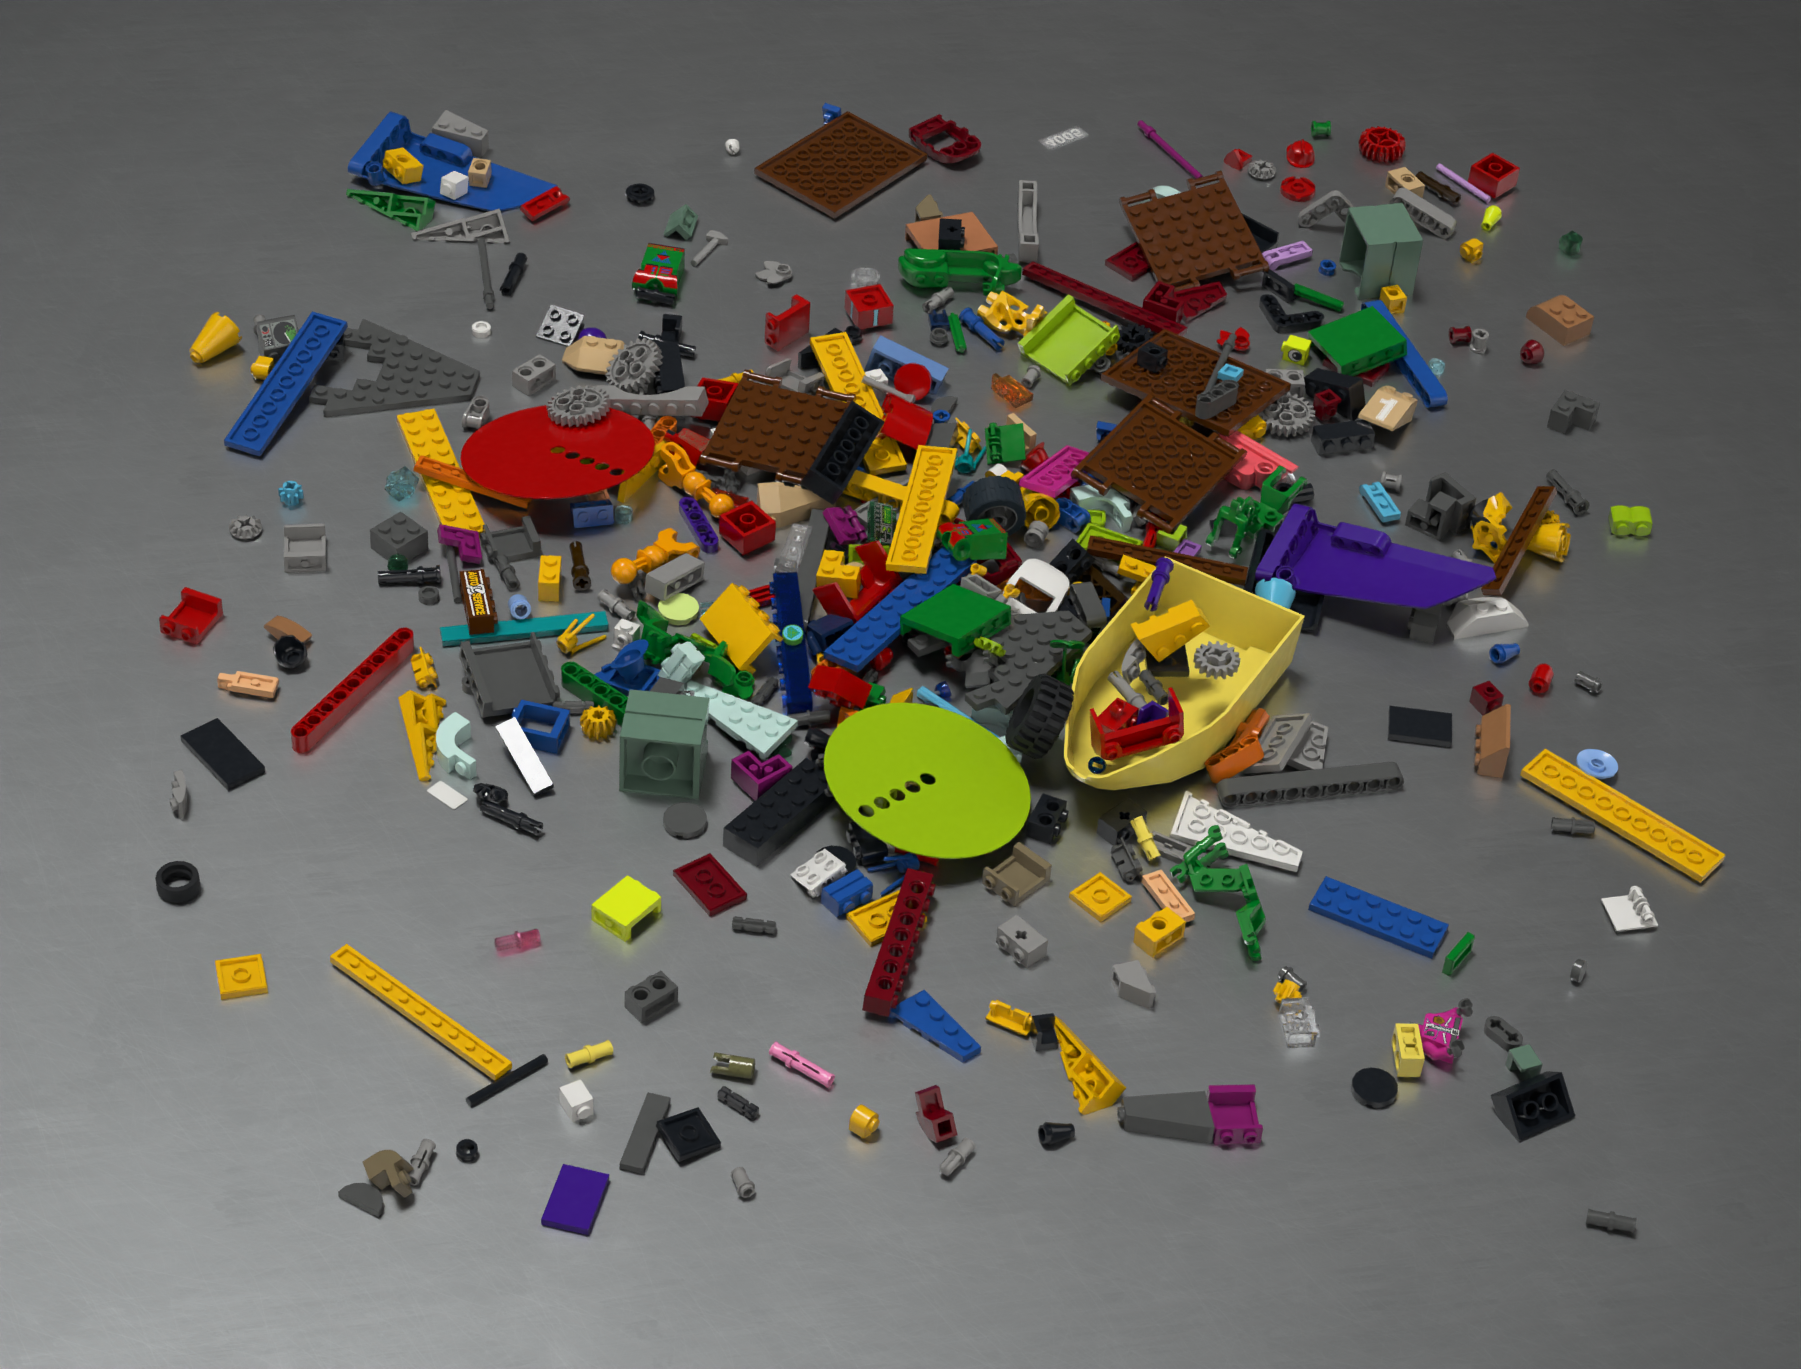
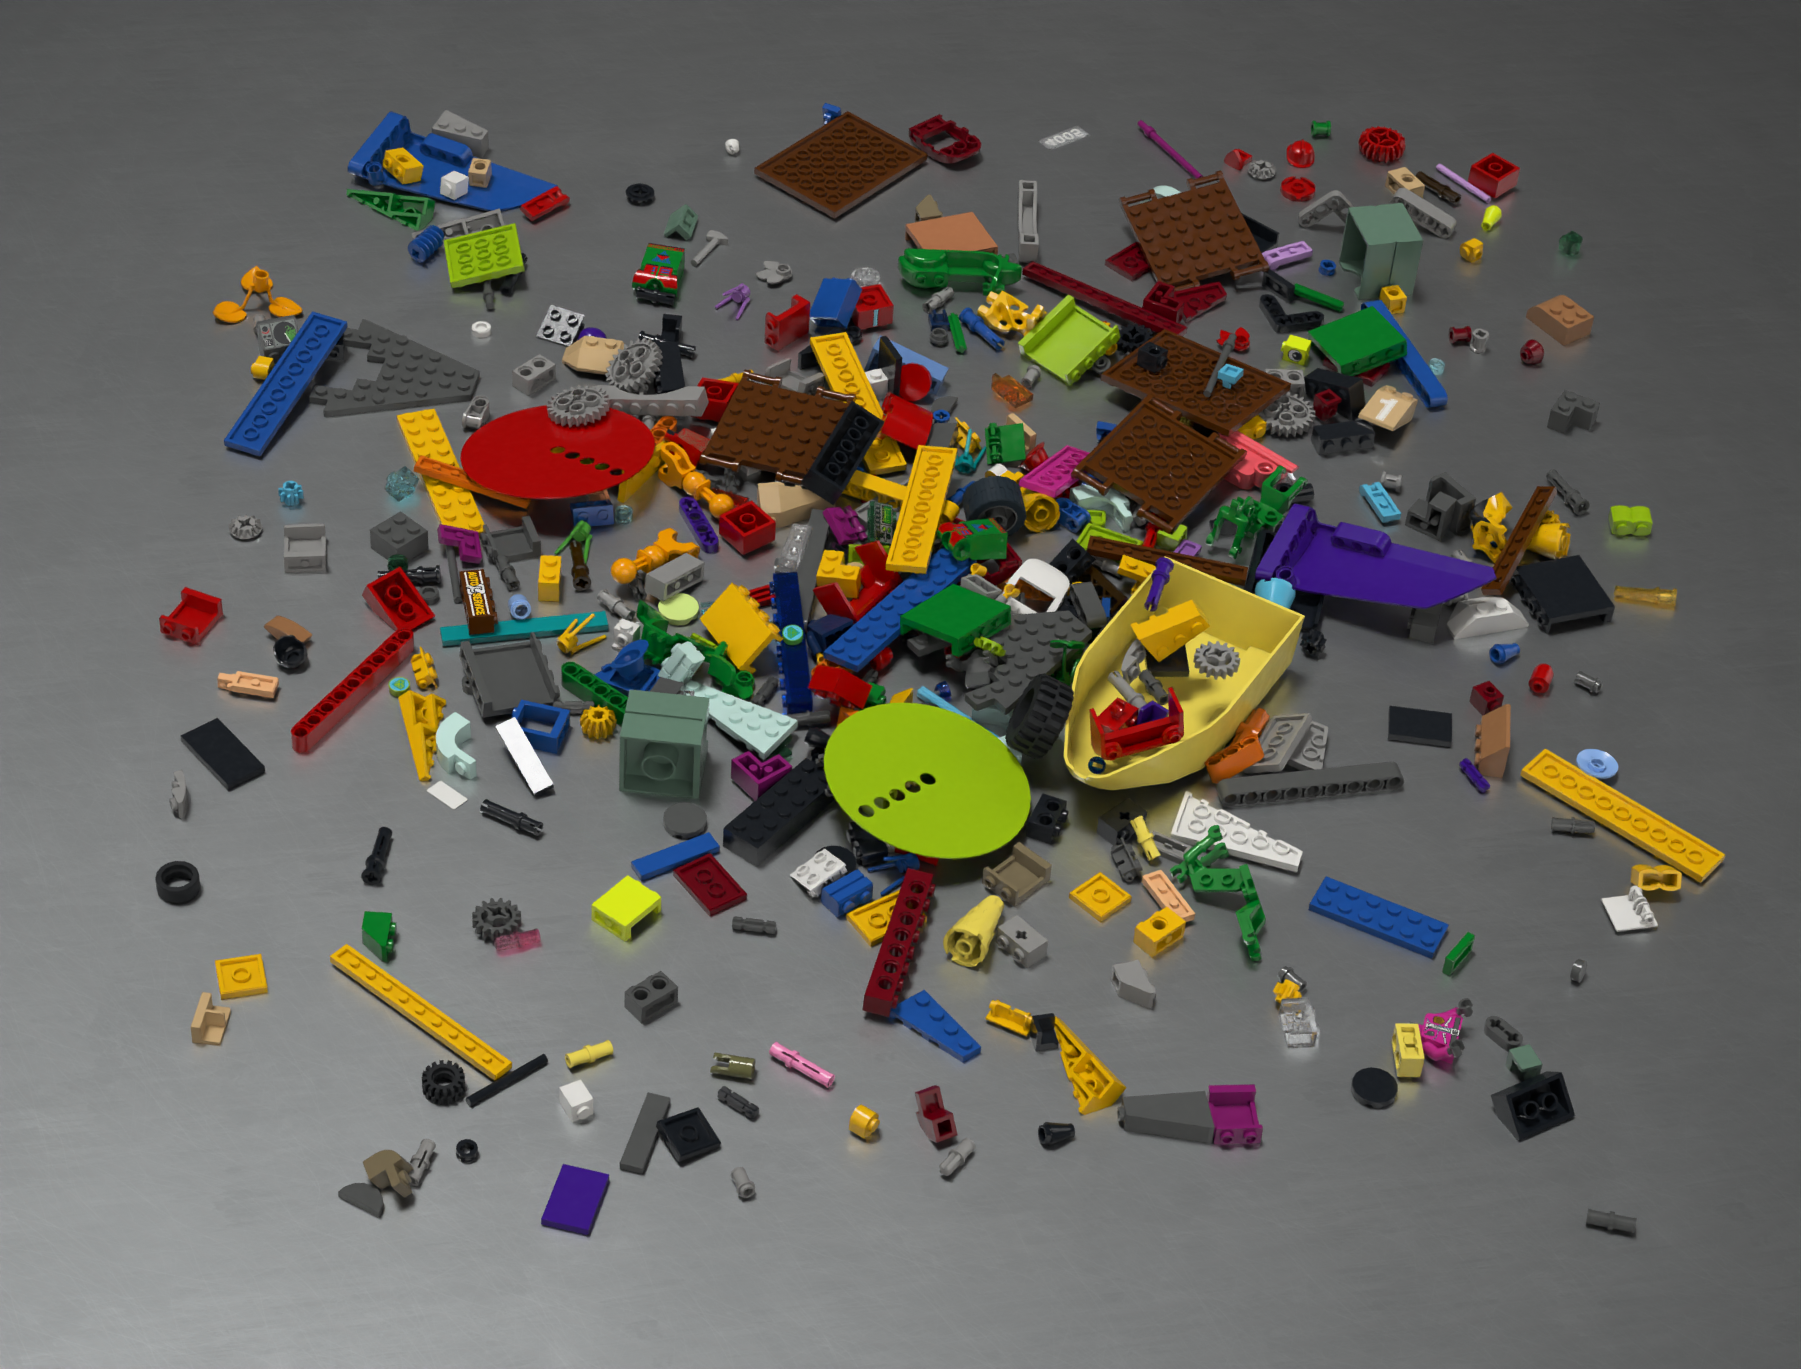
yellow cone [189,312,242,363] -> none
black gear [473,783,508,802] -> none
light grey piece [861,375,916,403] -> none
black brick [938,218,965,250] -> none
light grey wheel [1024,521,1049,548] -> none
dark grey beam [1195,380,1239,419] -> none
none -> tan panel [191,992,231,1046]
none -> light orange plant [213,266,303,323]
none -> black pin [361,827,392,885]
none -> red slope [362,567,435,631]
none -> green slope [362,911,396,962]
none -> tile [388,677,410,697]
none -> blue piece [408,225,444,263]
none -> black tyre [422,1060,465,1105]
none -> lime plate [443,223,525,288]
none -> dark grey gear [472,898,521,941]
none -> bright green plant [554,520,592,565]
none -> blue tile [631,832,720,881]
none -> medium lavender plant [715,283,750,320]
none -> blue brick [810,277,862,328]
none -> black tile [878,336,902,396]
none -> light yellow cone [943,895,1004,967]
none -> black gear [1300,629,1327,656]
none -> dark purple axle [1459,758,1490,793]
none -> black panel [1511,555,1615,634]
none -> clear yellow pin [1614,586,1677,606]
none -> yellow brick [1630,864,1682,891]

